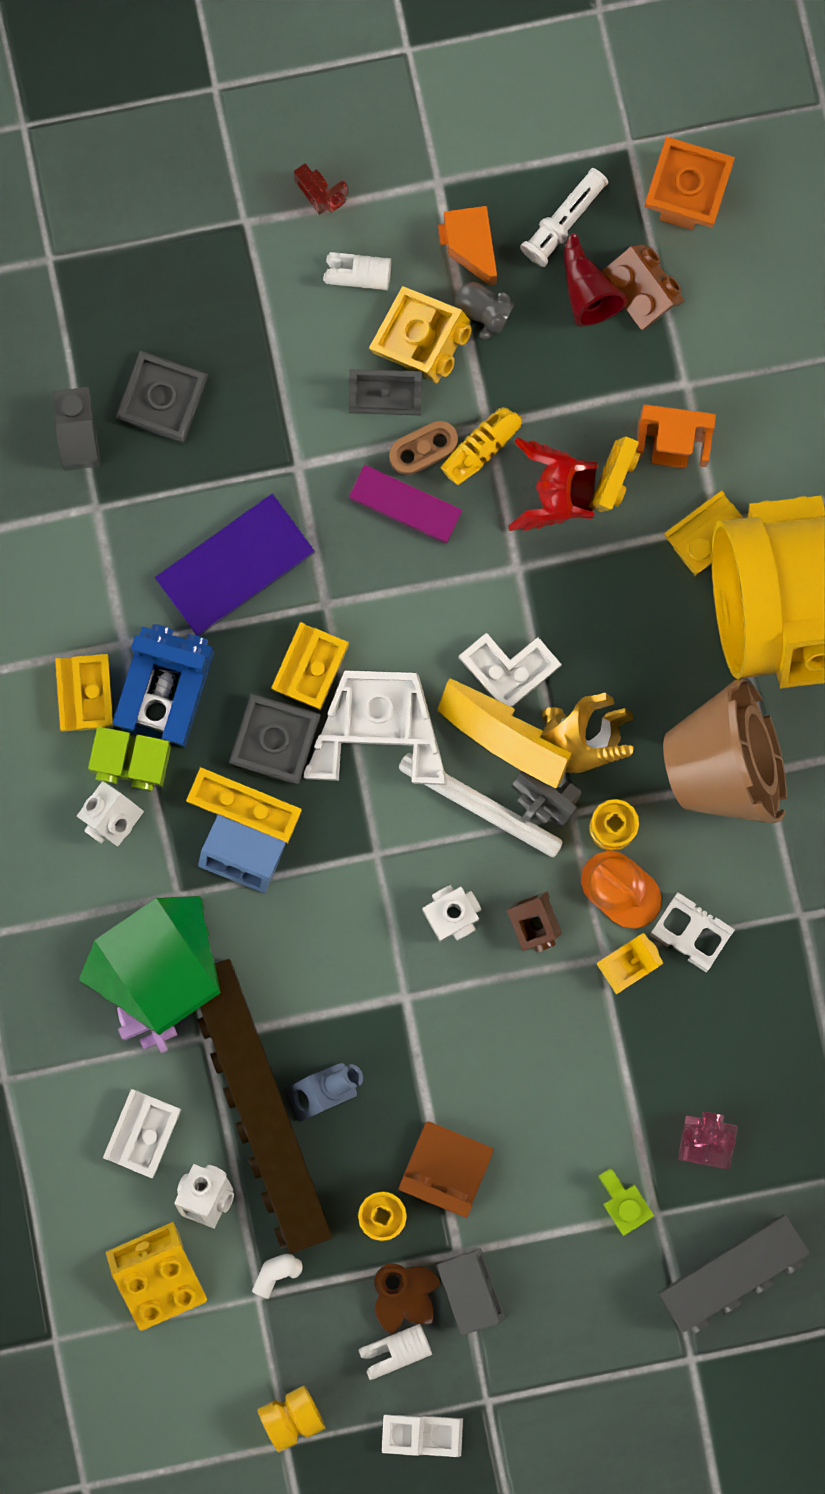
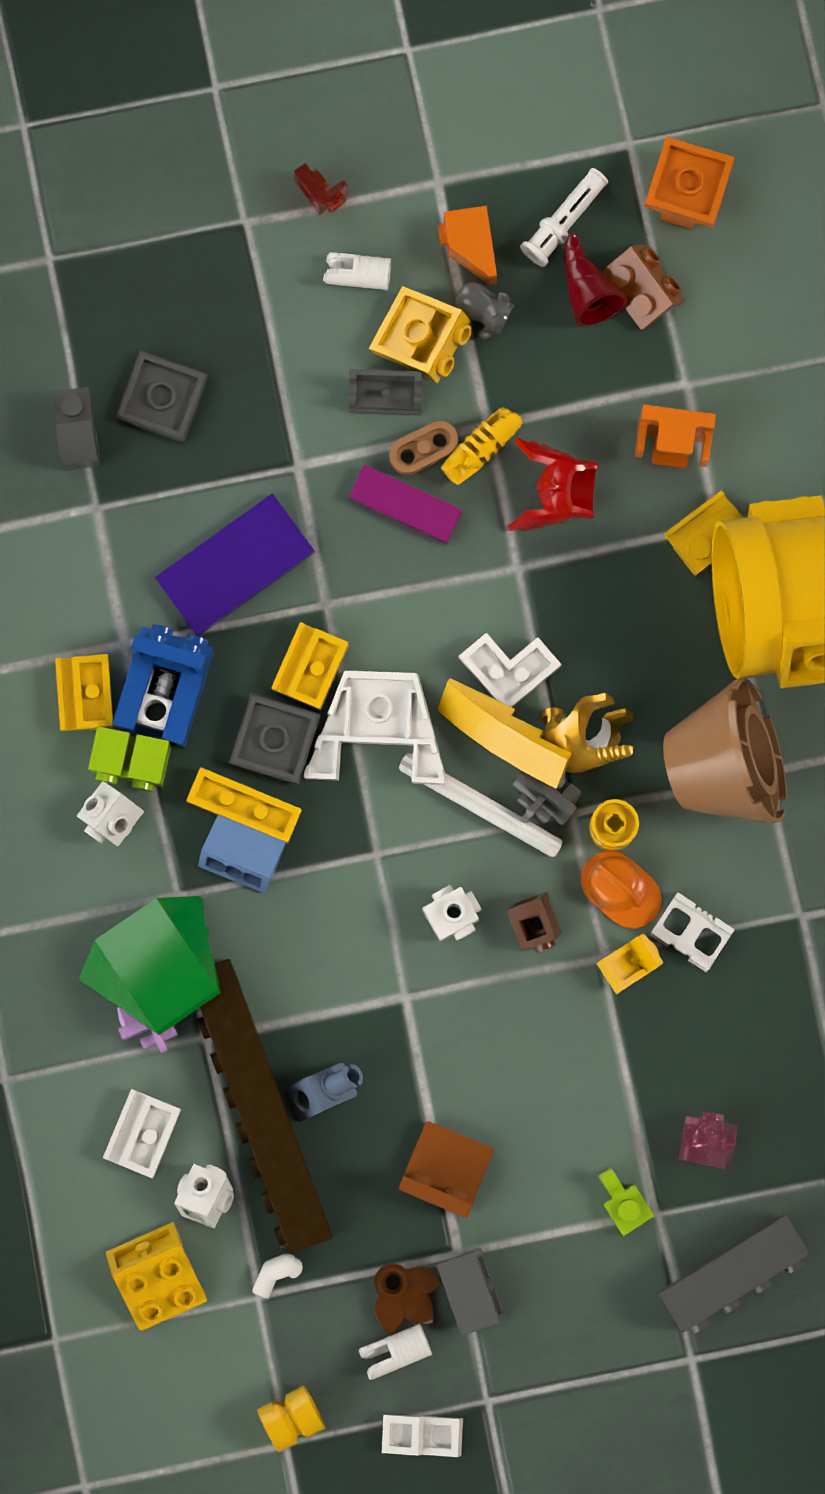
yellow wheel [358,1191,407,1241] -> none
yellow plate [588,436,640,513] -> none

